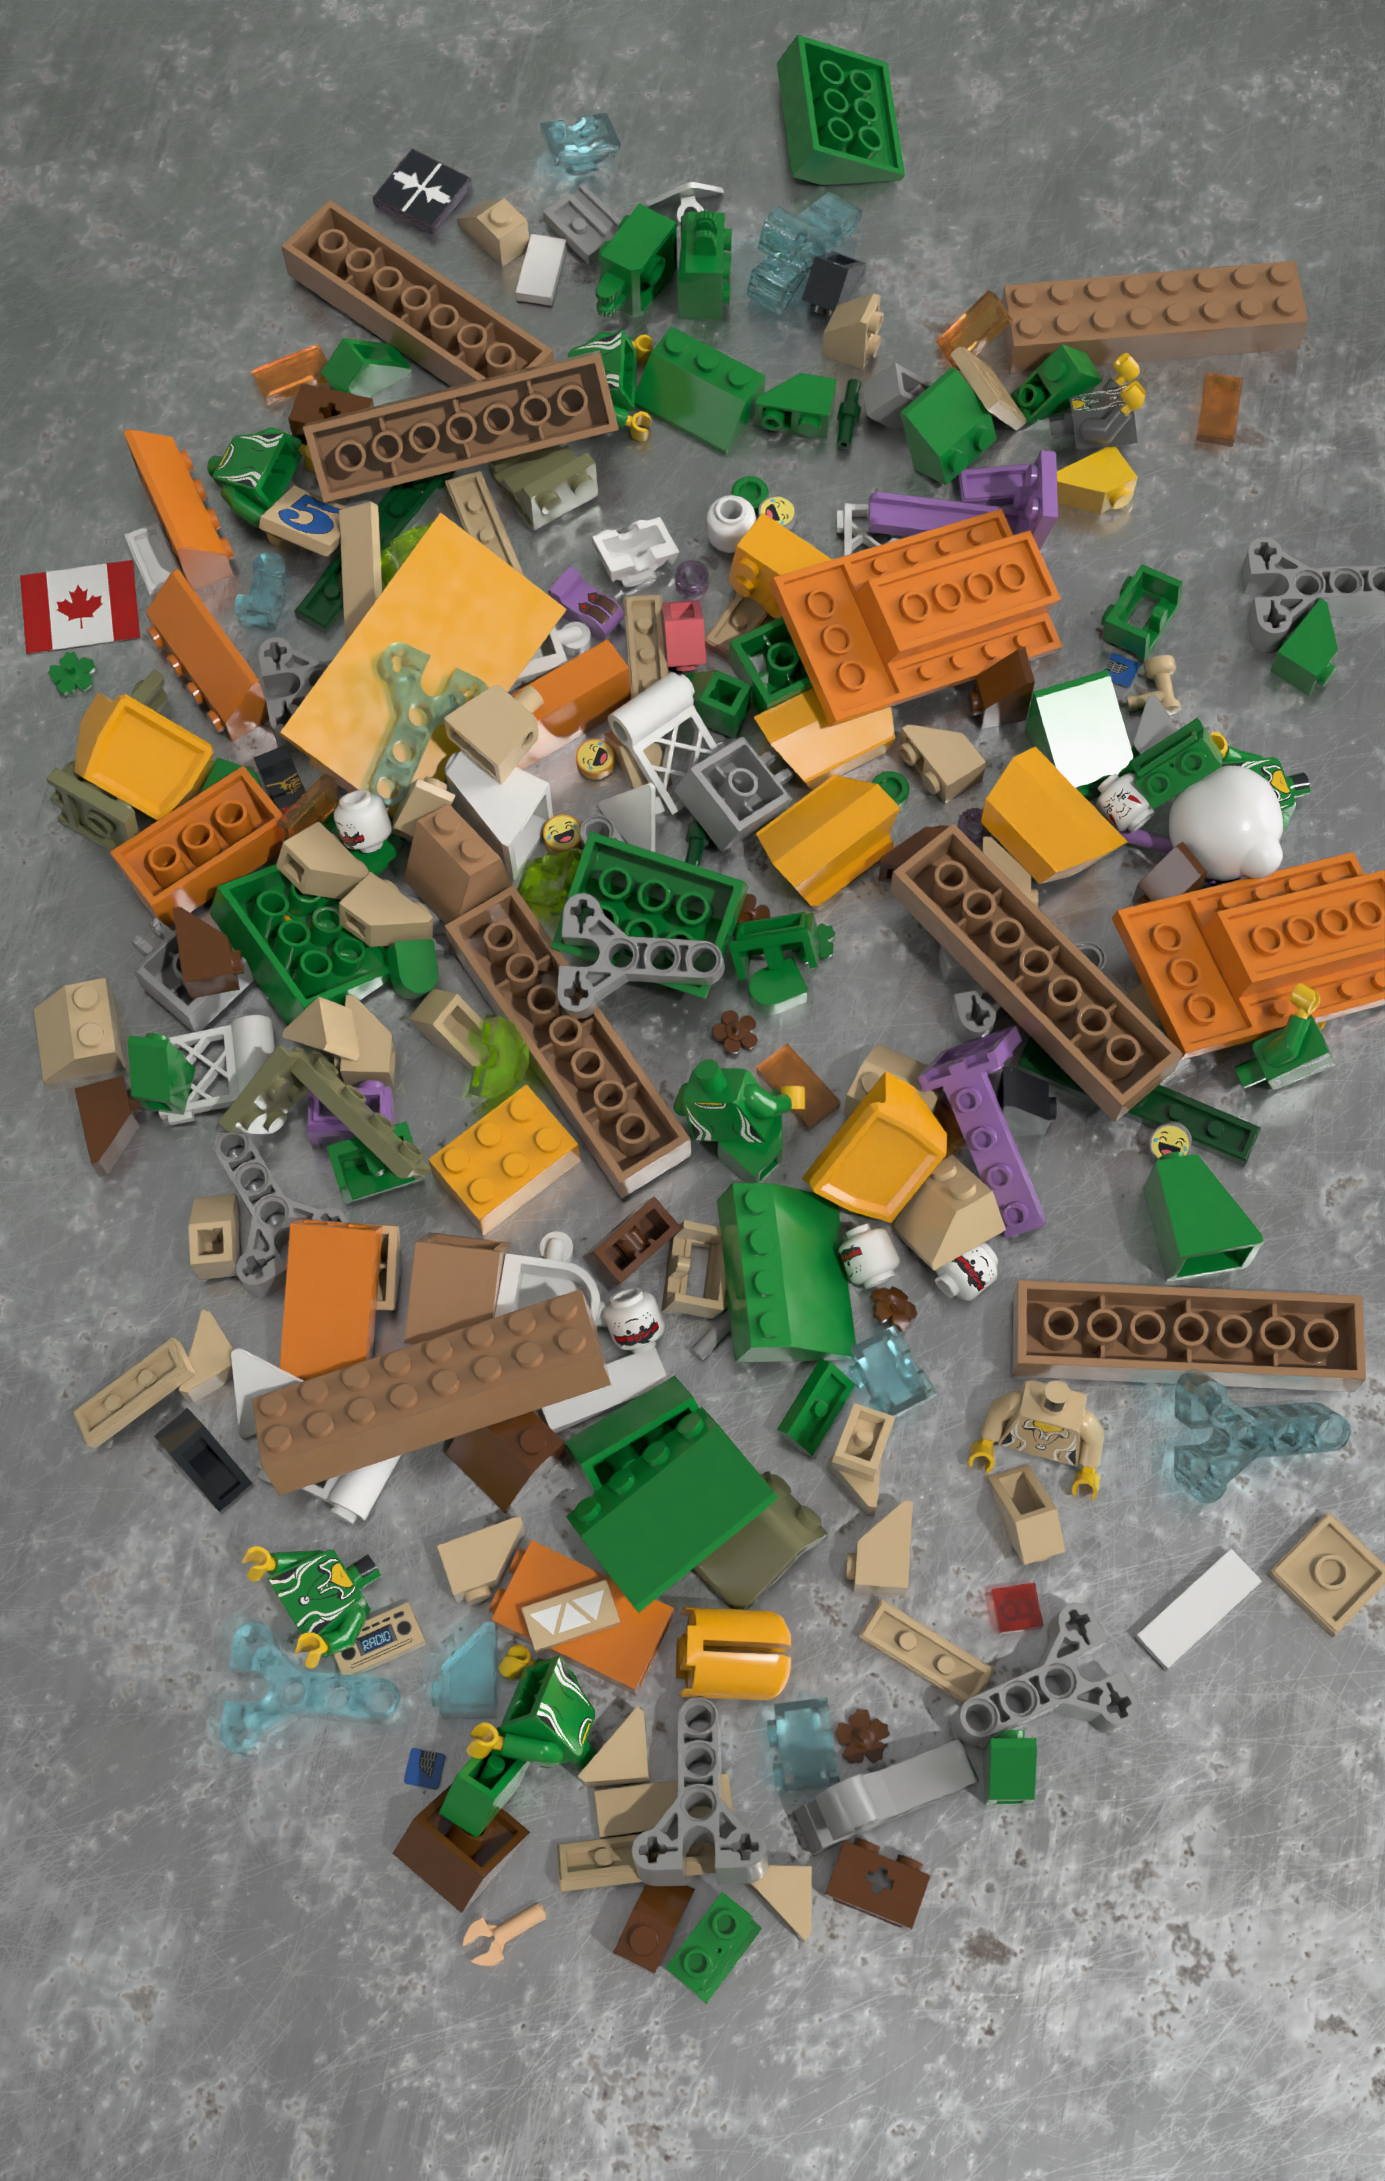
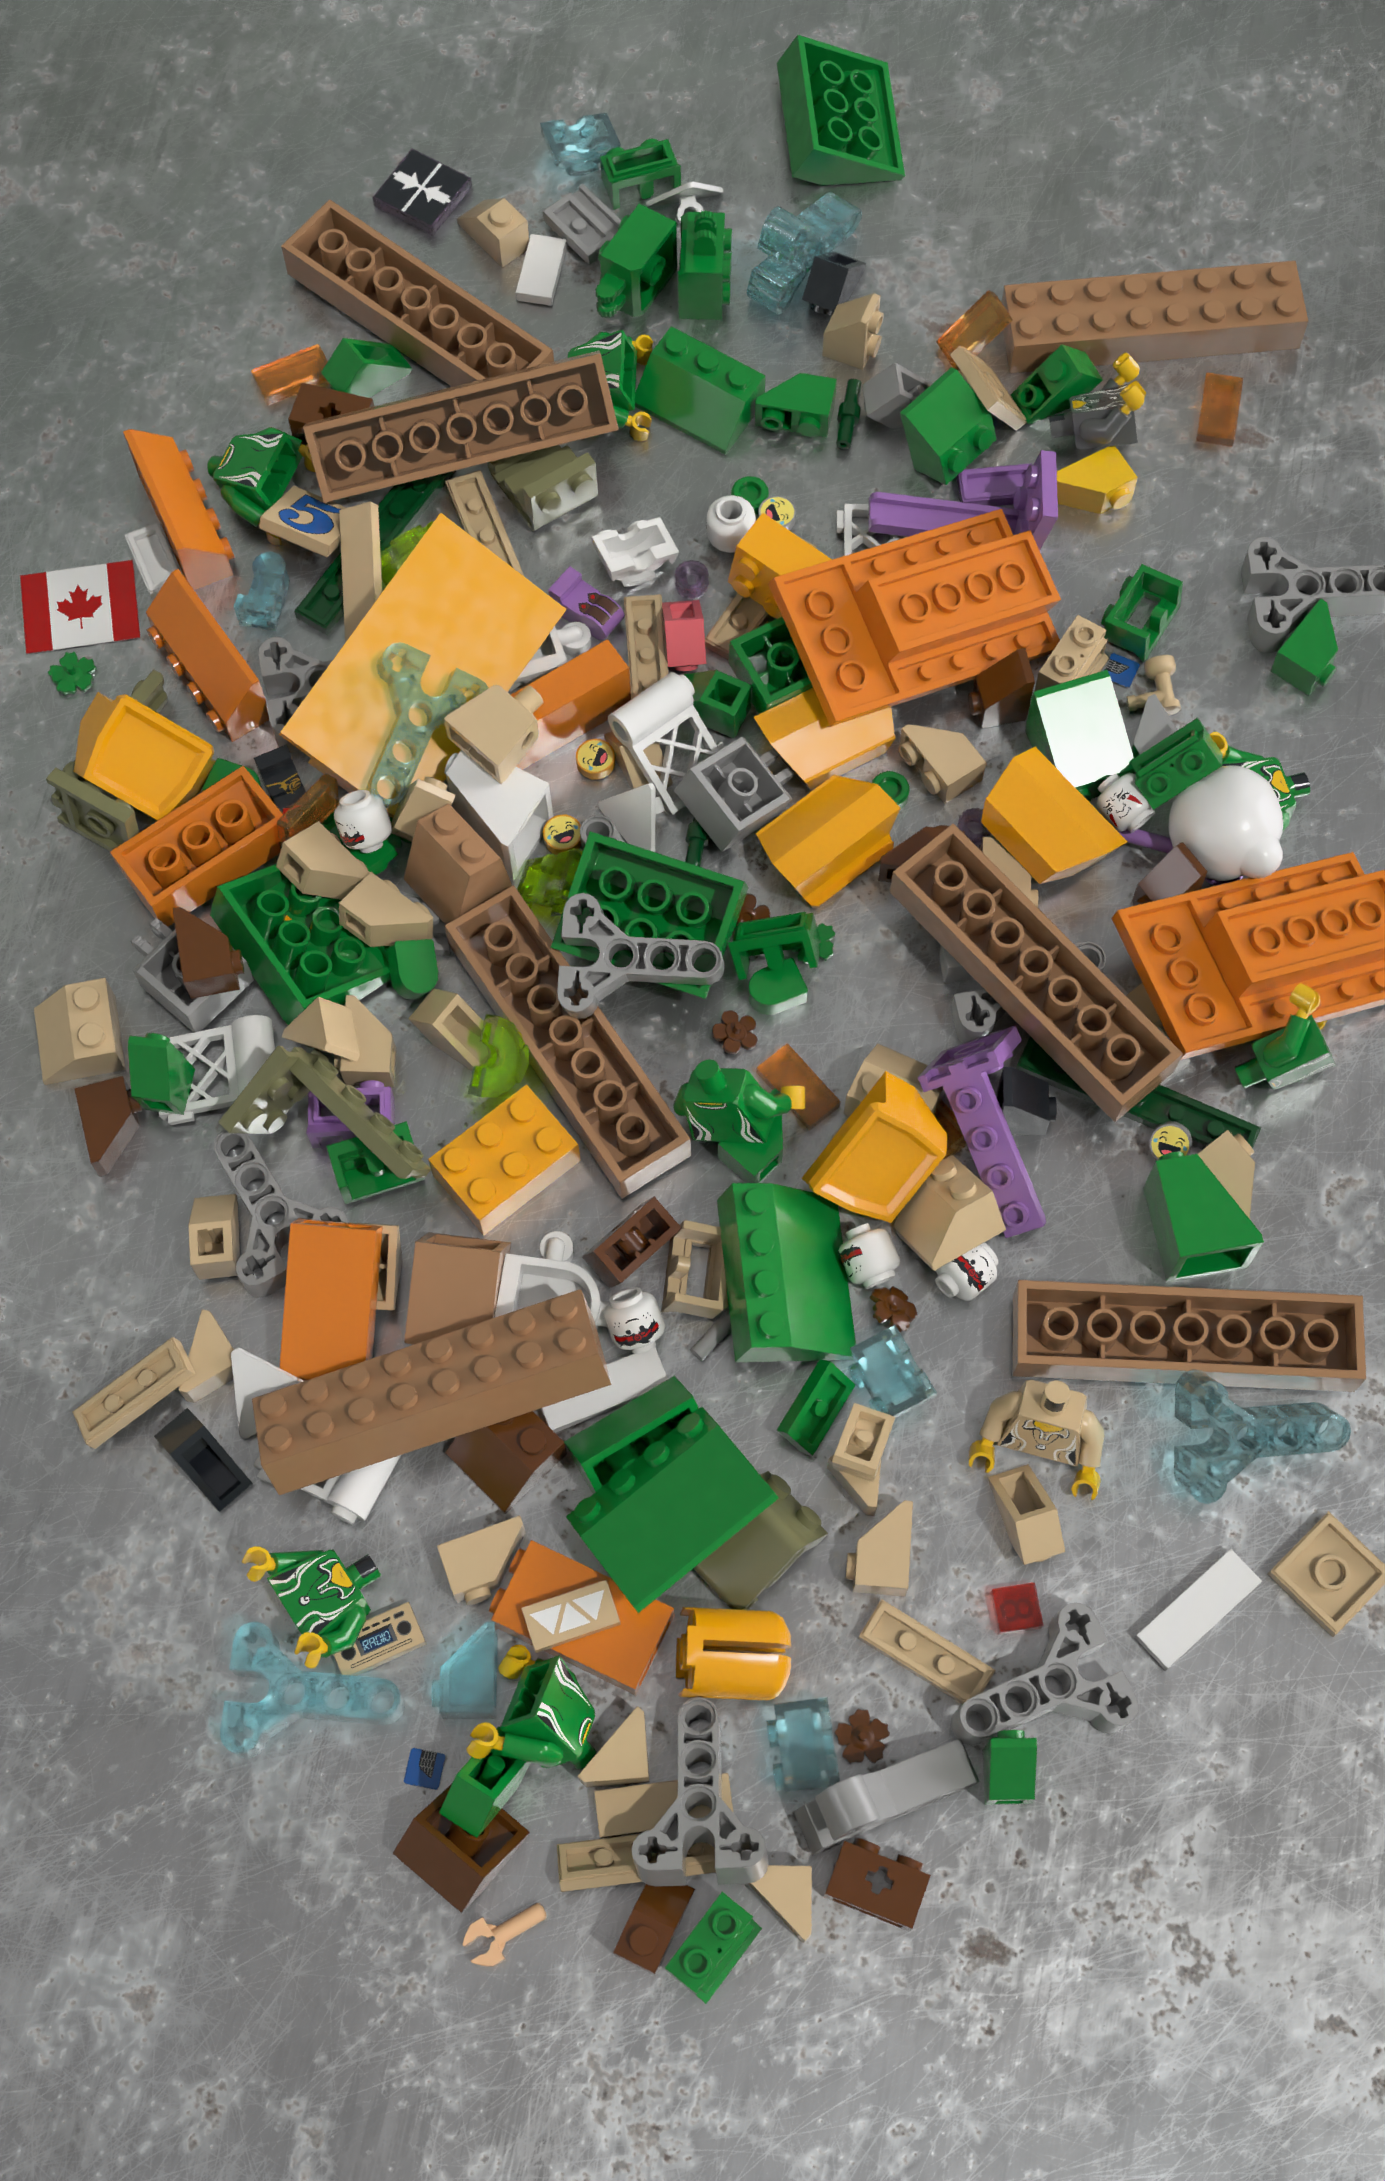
none -> green window [600,139,681,210]
none -> tan window [1035,615,1109,691]
none -> tan slope [1198,1130,1255,1219]

